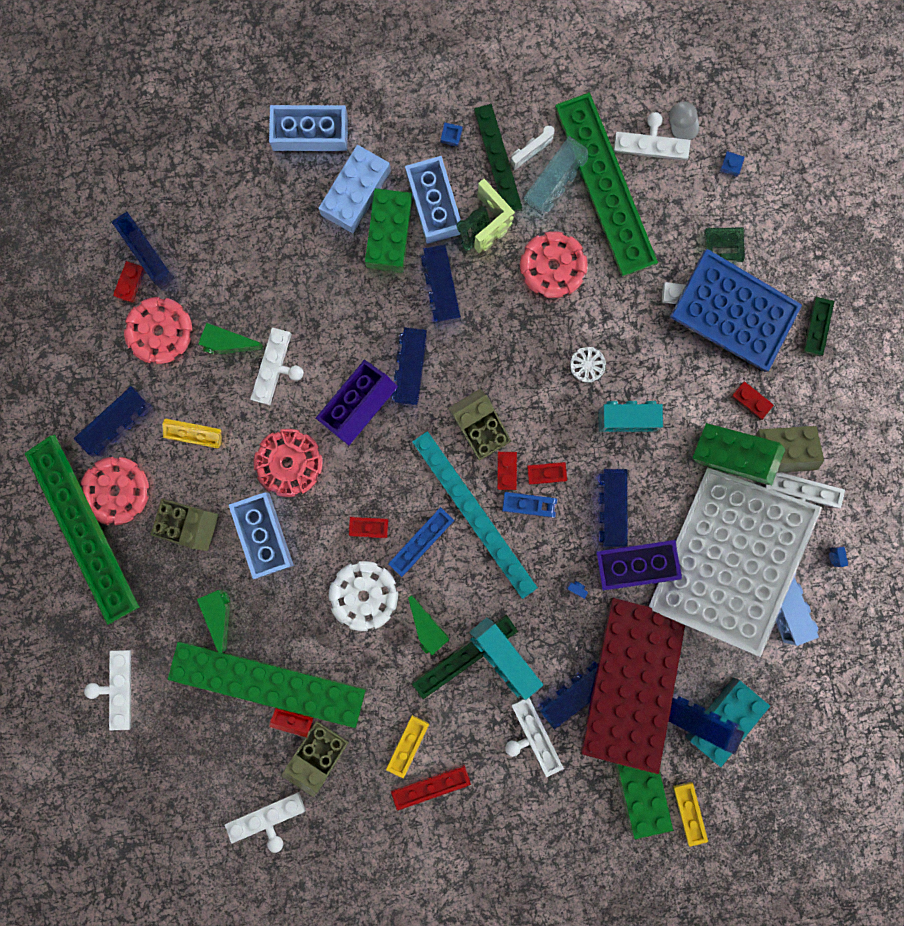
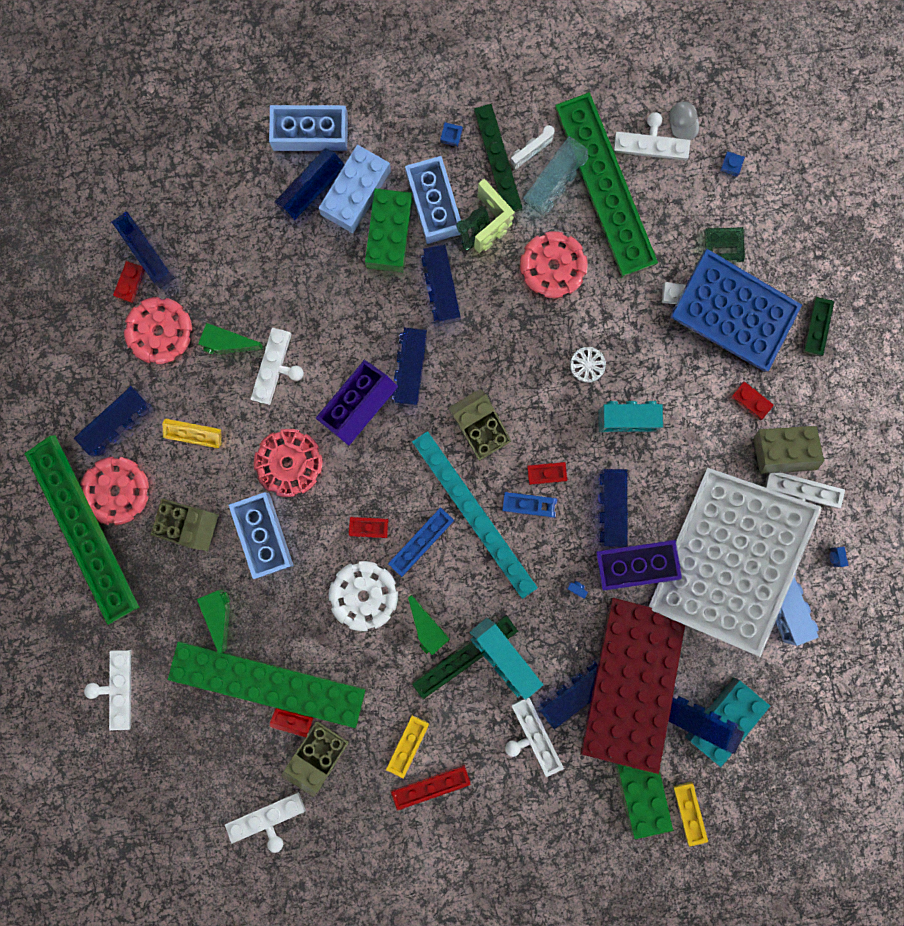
red plate [497,452,517,490] -> none
green brick [692,423,786,486] -> none
none -> clear blue brick [274,148,345,220]

